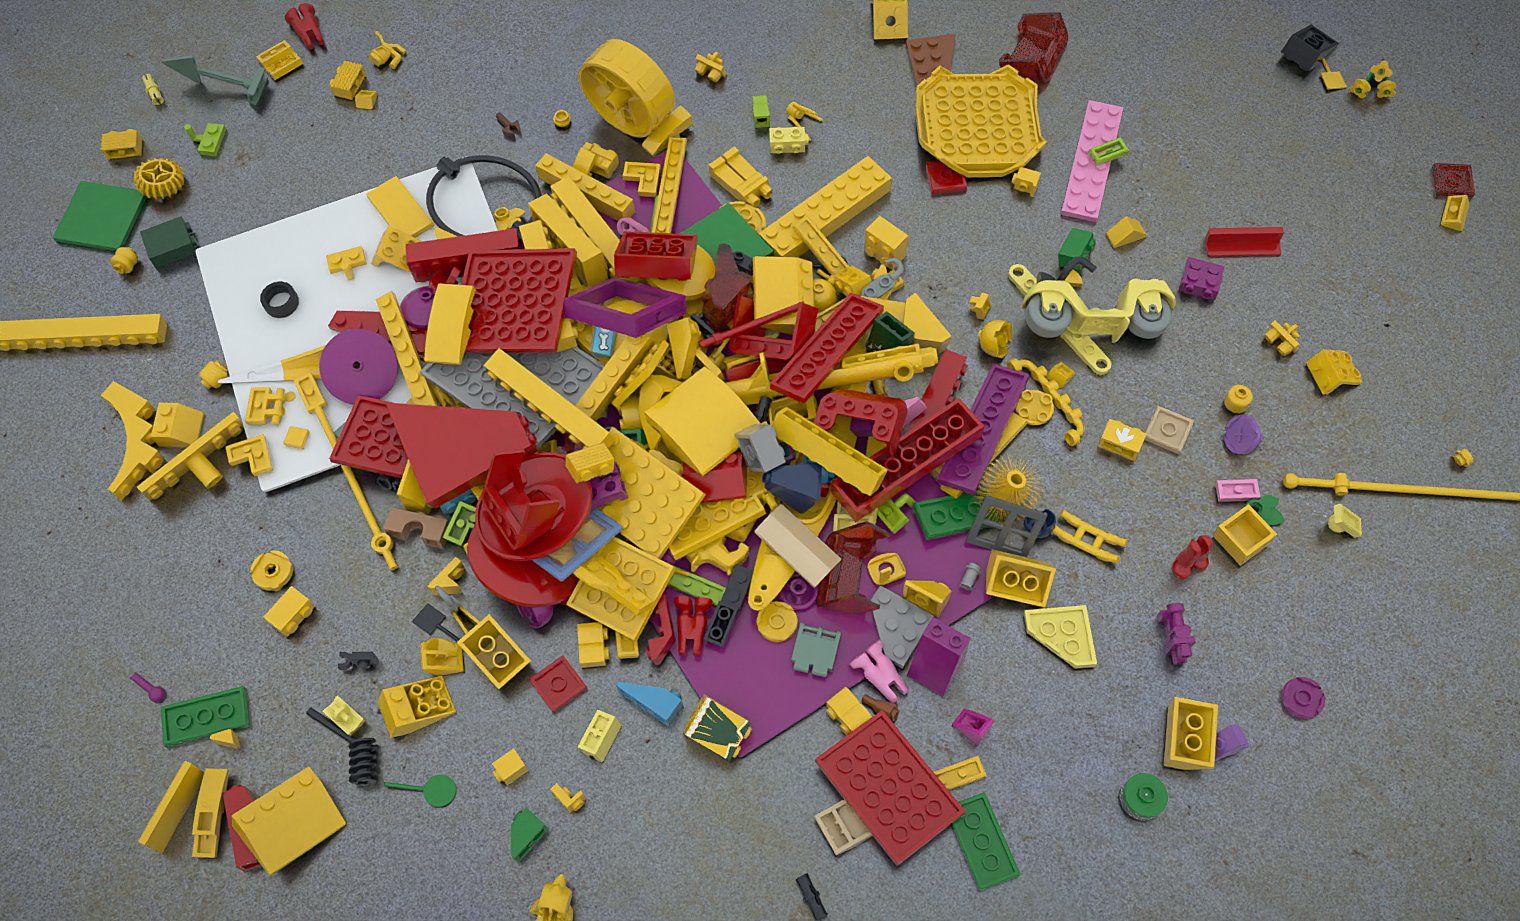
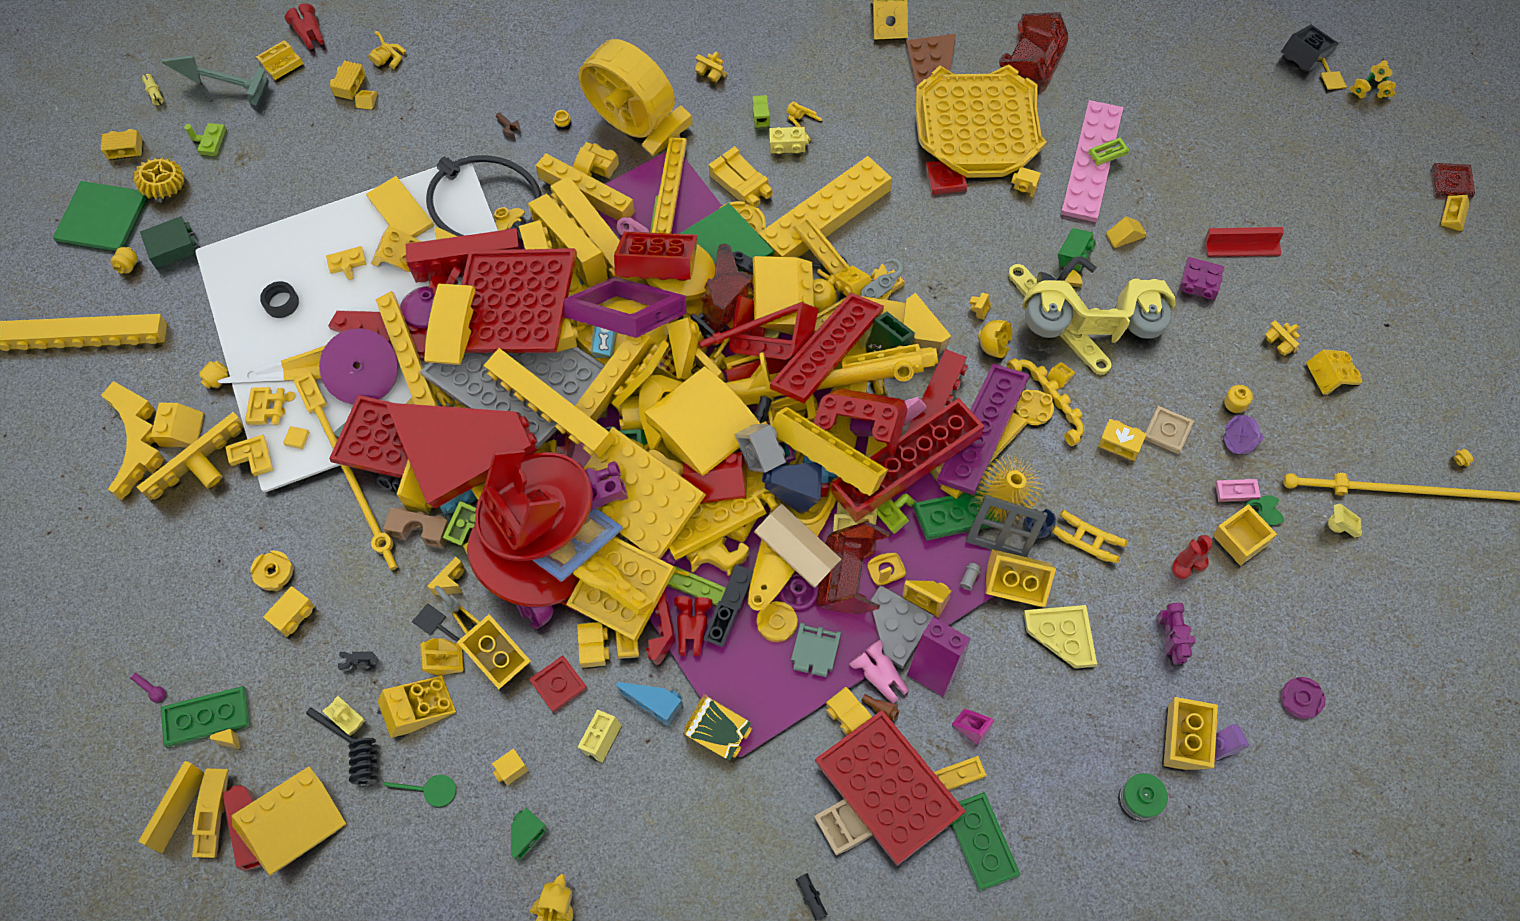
yellow bracket [550,783,586,813] -> none
yellow brick [566,443,614,483] -> none
yellow plate [623,162,661,197] -> none
yellow piece [864,216,908,270] -> none

